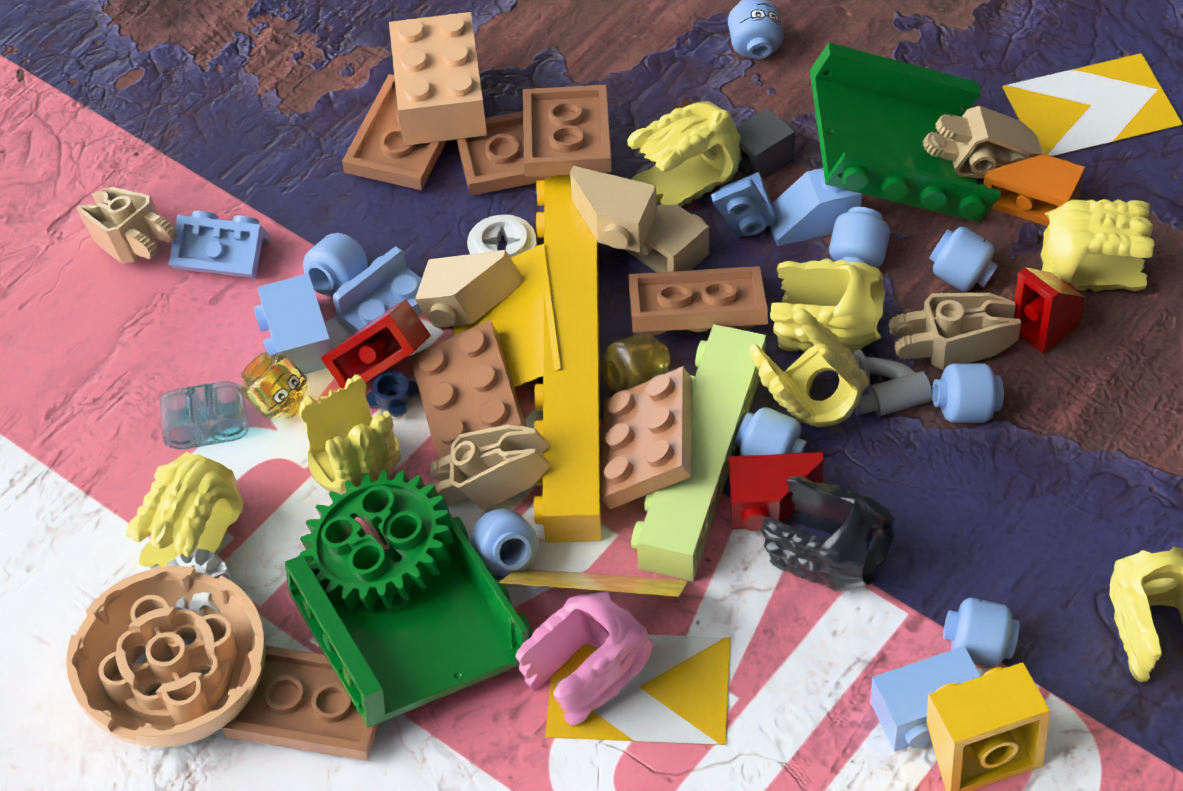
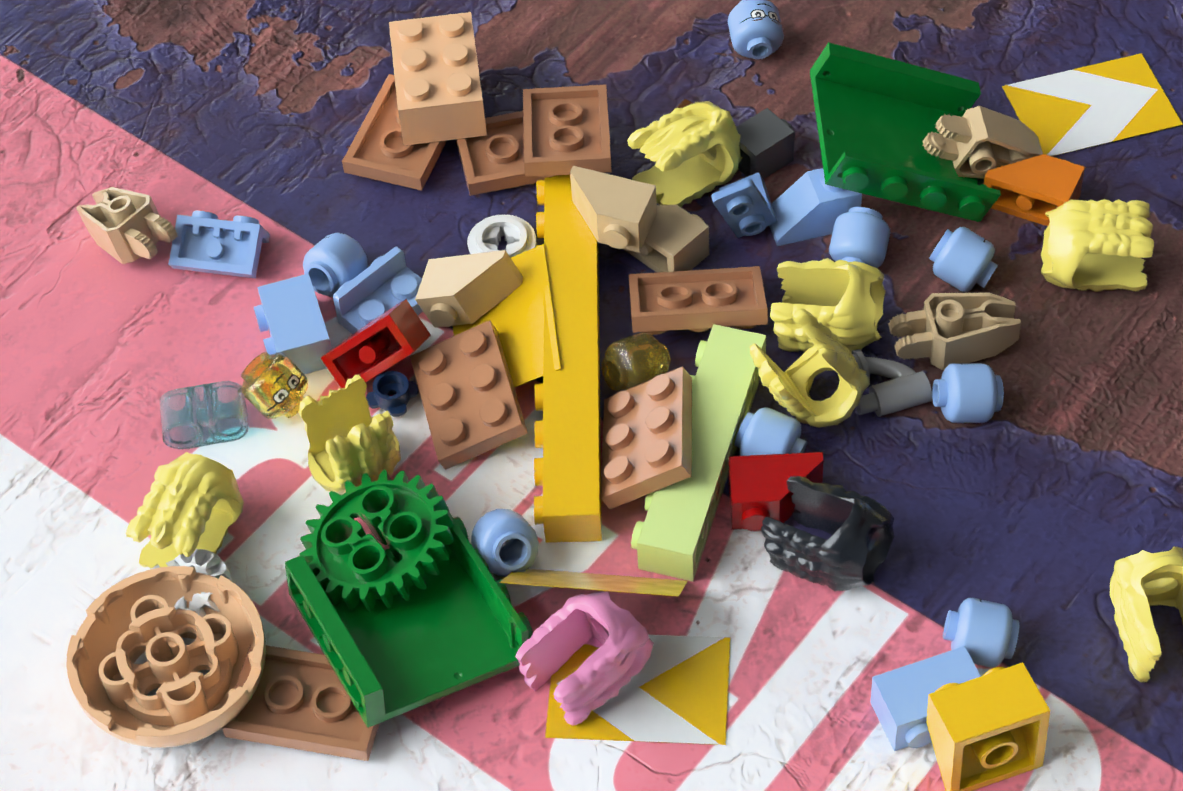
tan hinge [430,424,550,511] -> none
red slope [1014,267,1085,355] -> none

